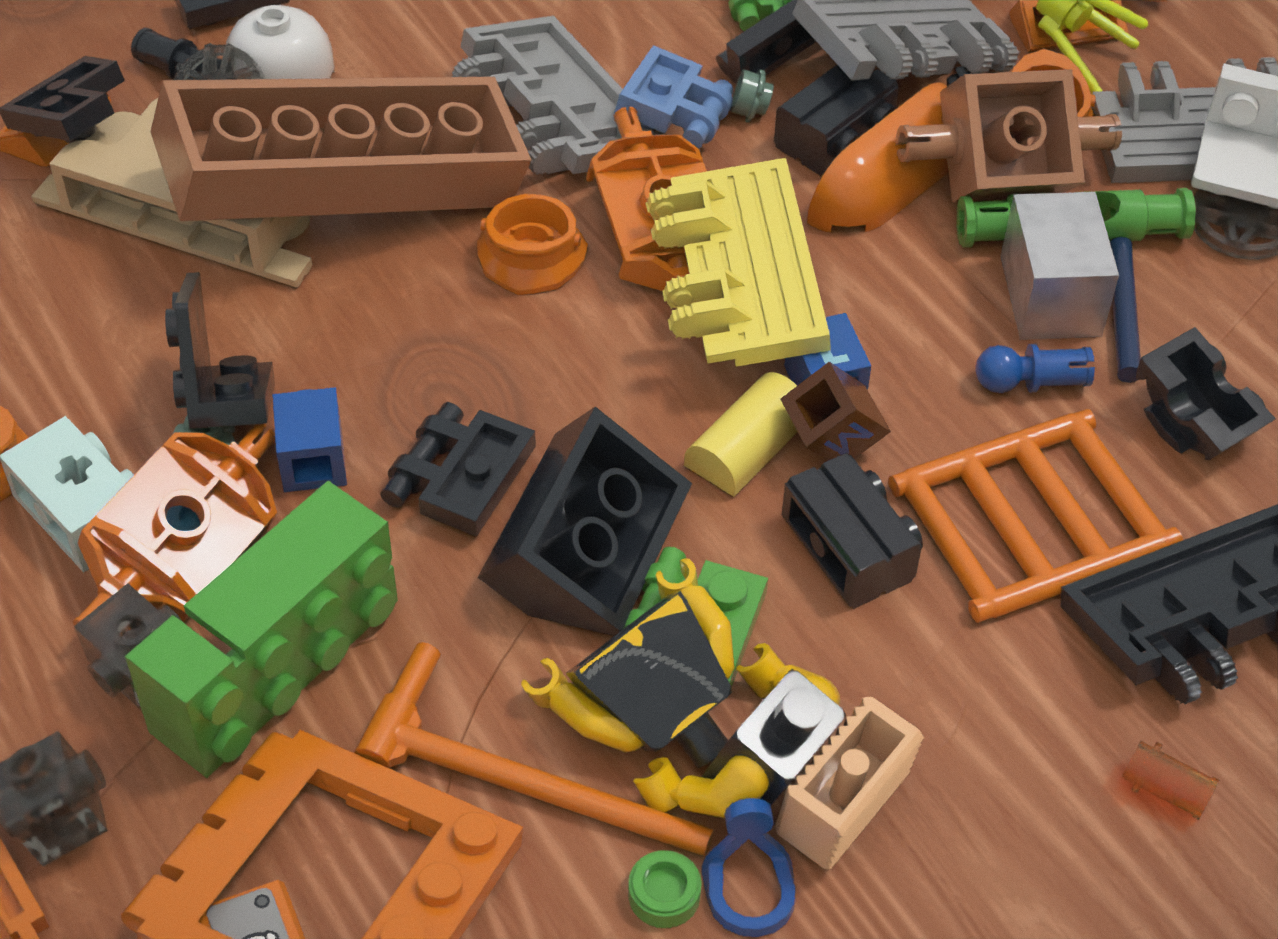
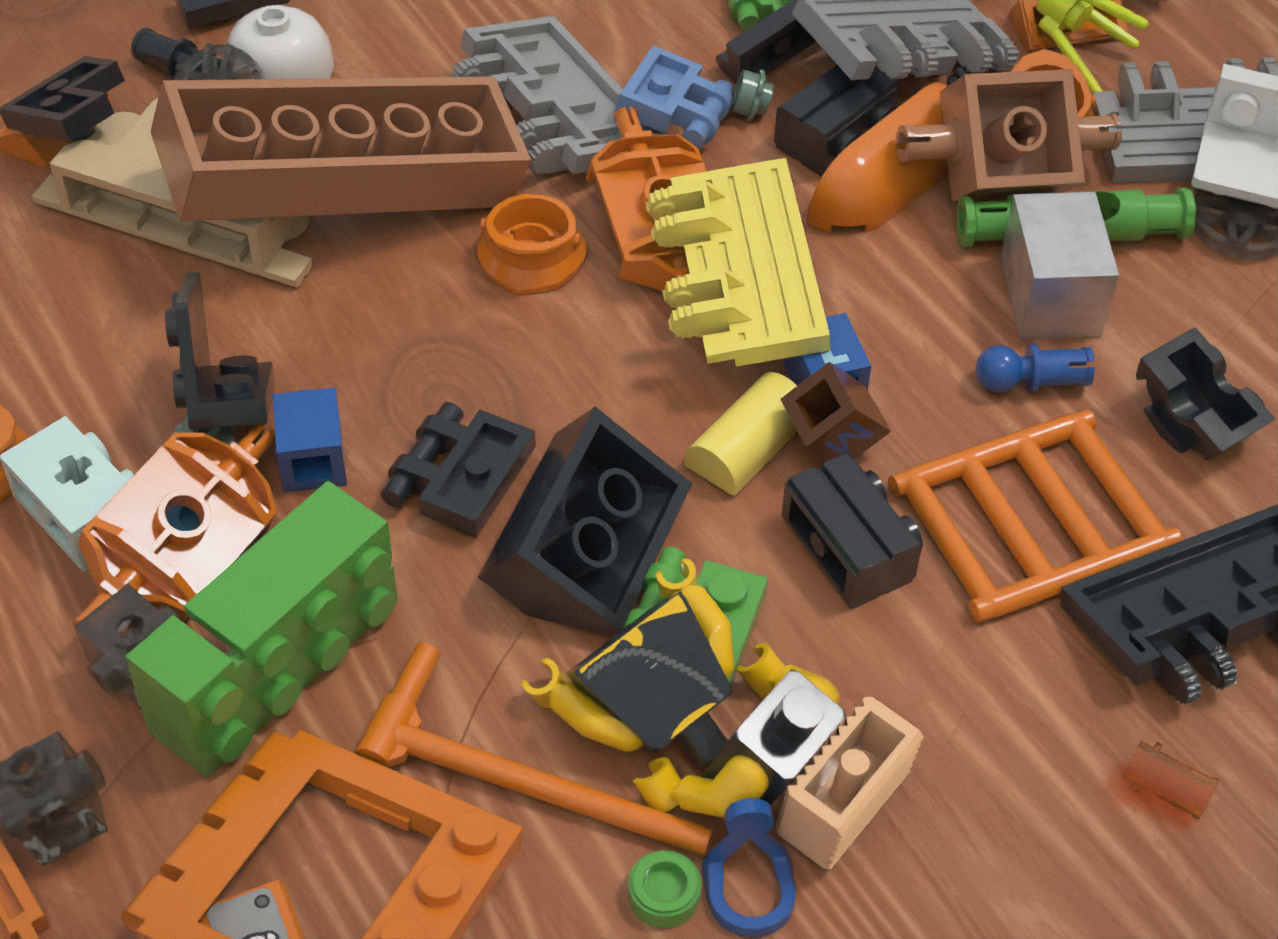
dark blue bar [1110,237,1141,383] -> none

